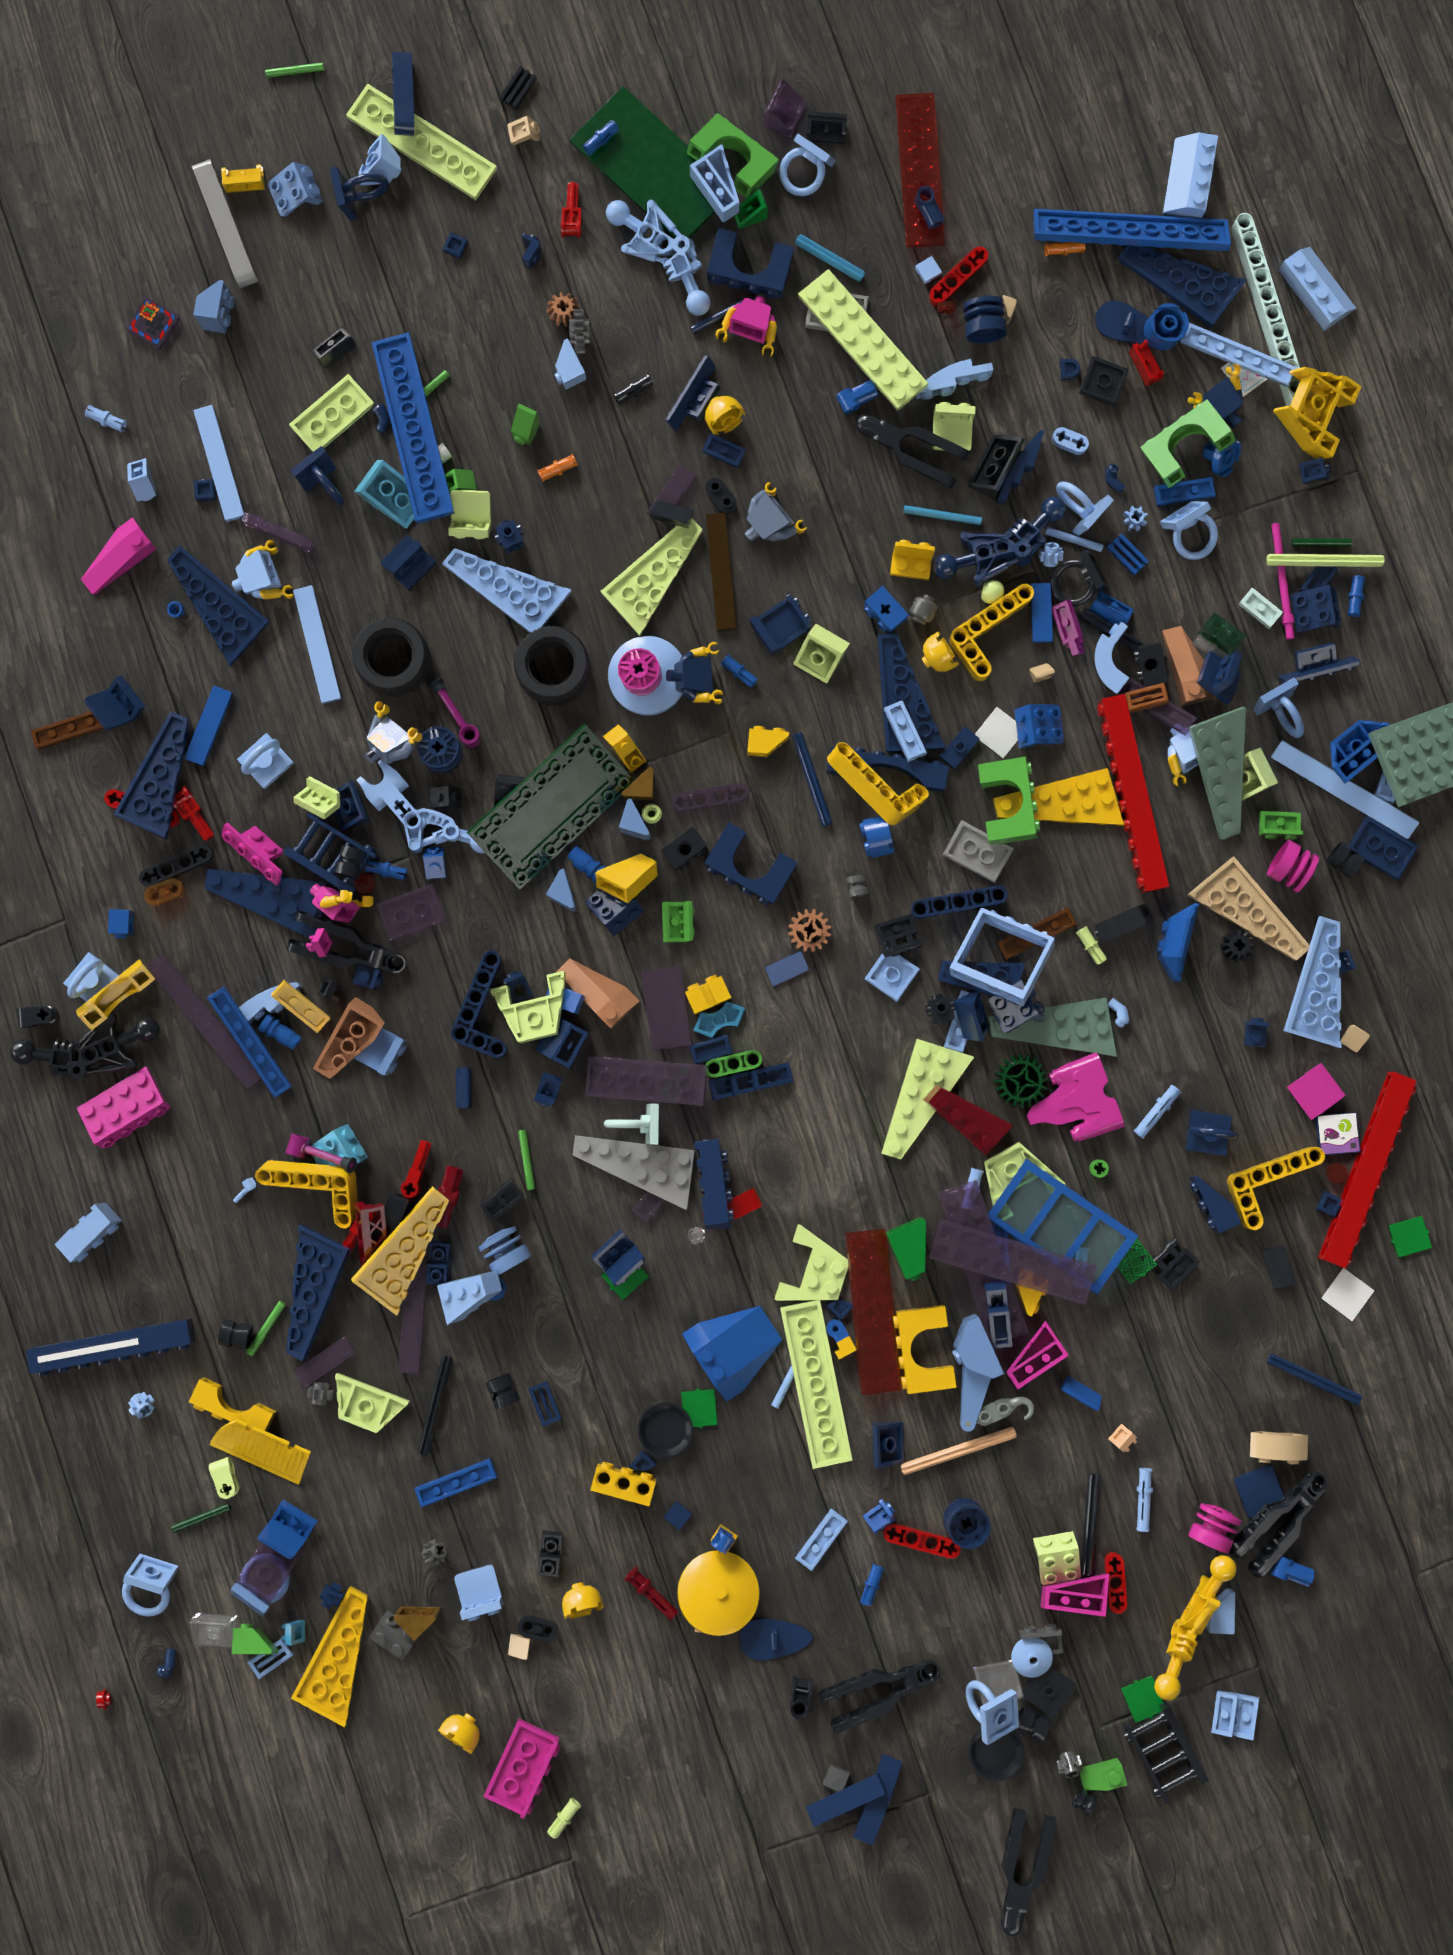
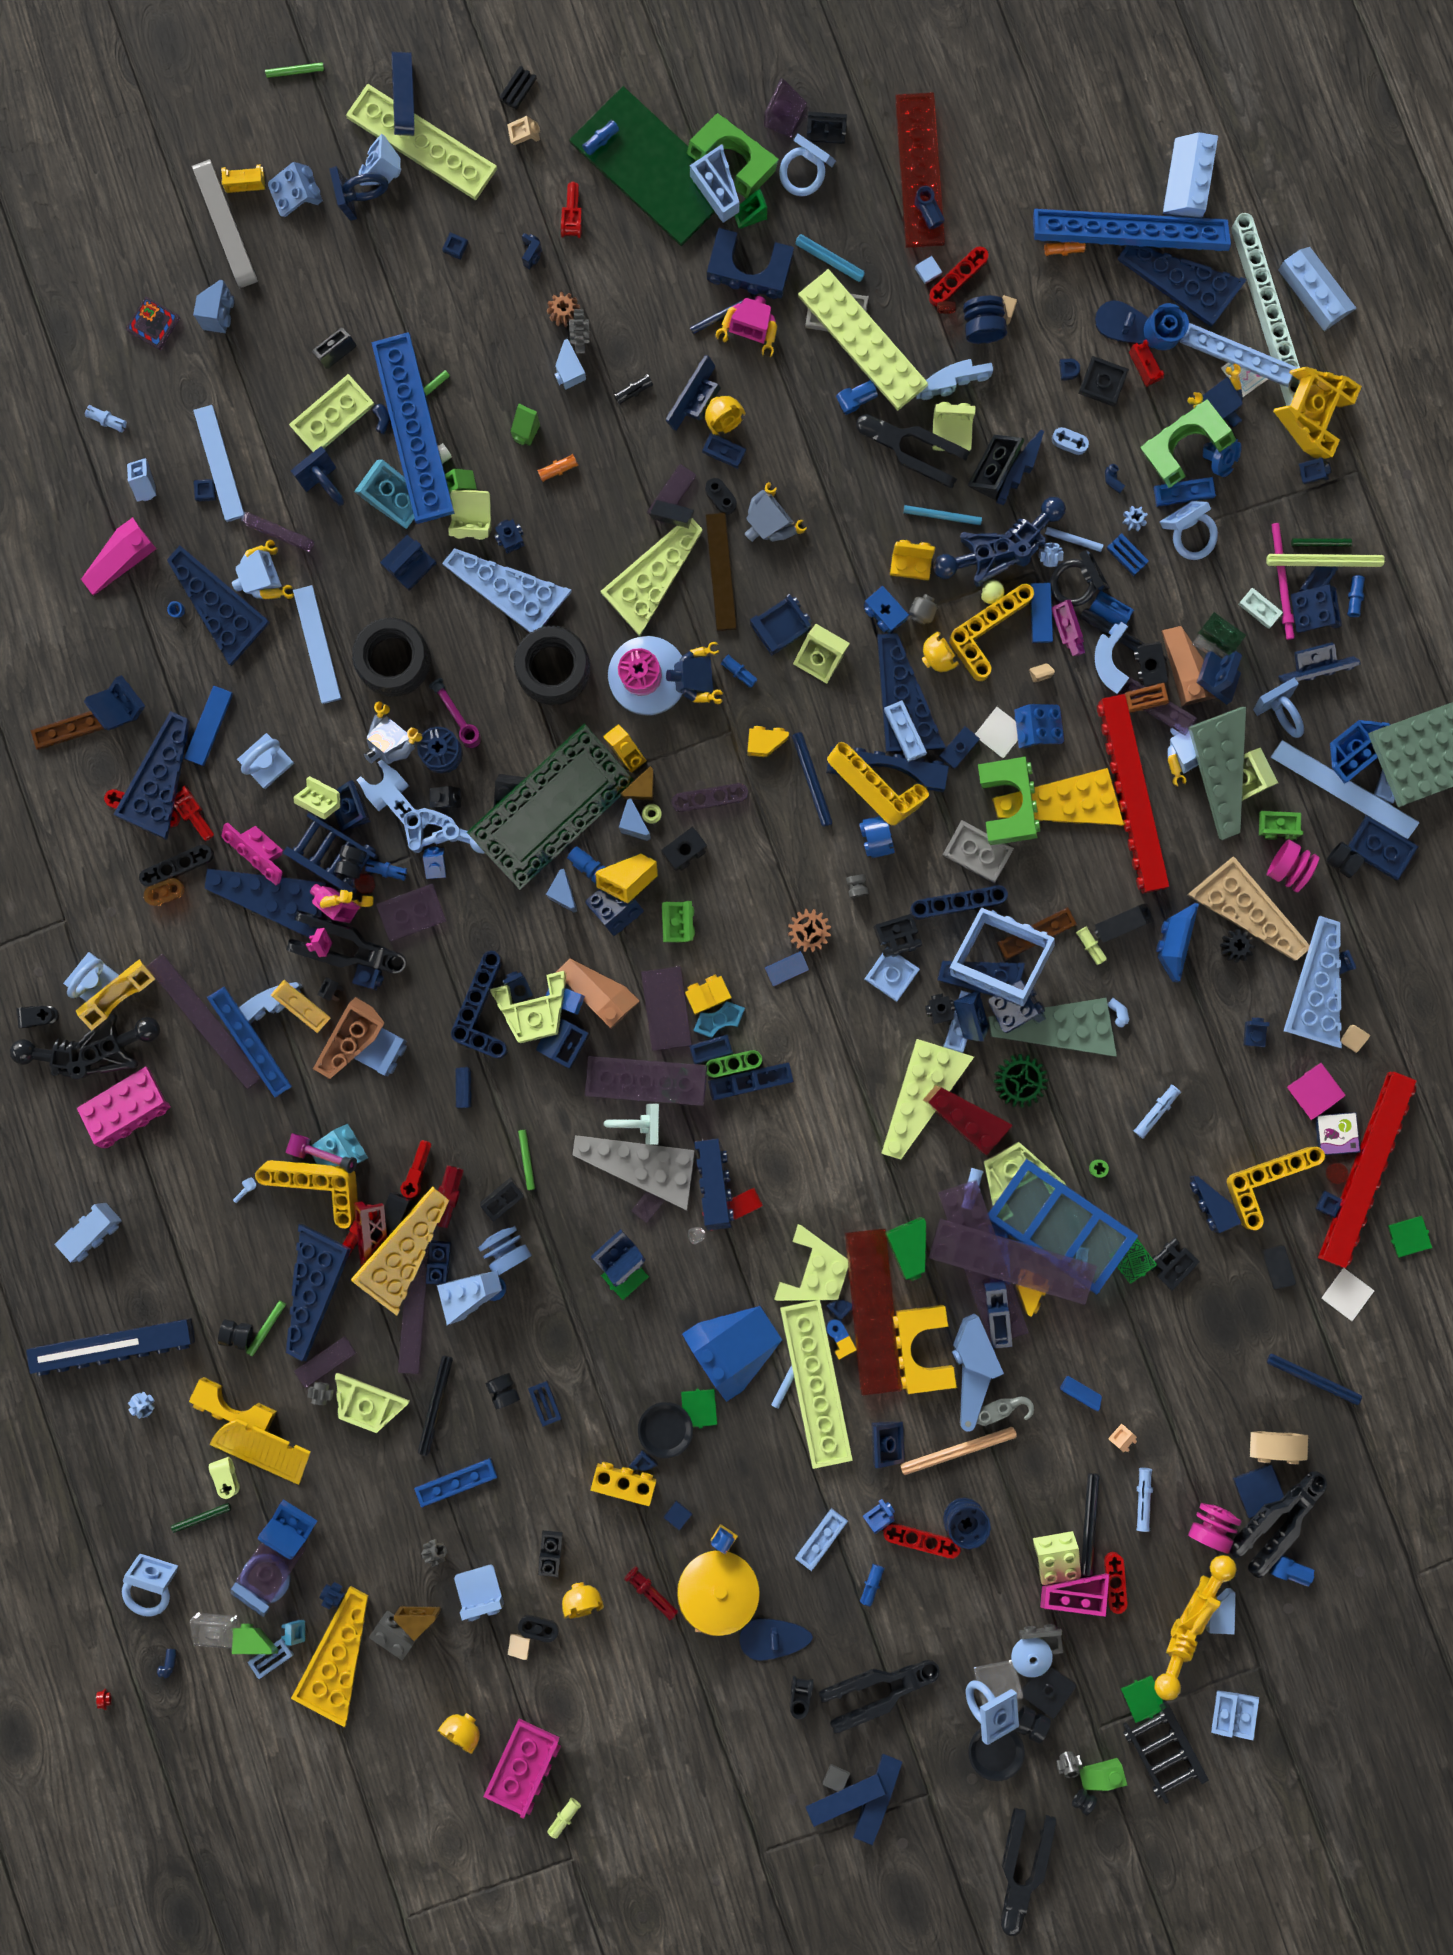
blue brick [108,909,134,939] -> none
blue axle [258,1014,302,1050] -> none
dark blue bracket [533,1072,562,1107] -> none
light blue piece [606,200,710,316] -> none
dark blue arch [704,822,798,906] -> none
dark pink wedge [1006,1321,1069,1390] -> none
dark pink rock [1026,1052,1125,1142] -> none
light blue tile [1056,481,1114,536] -> none
dark blue tile [1185,1110,1239,1156] -> none

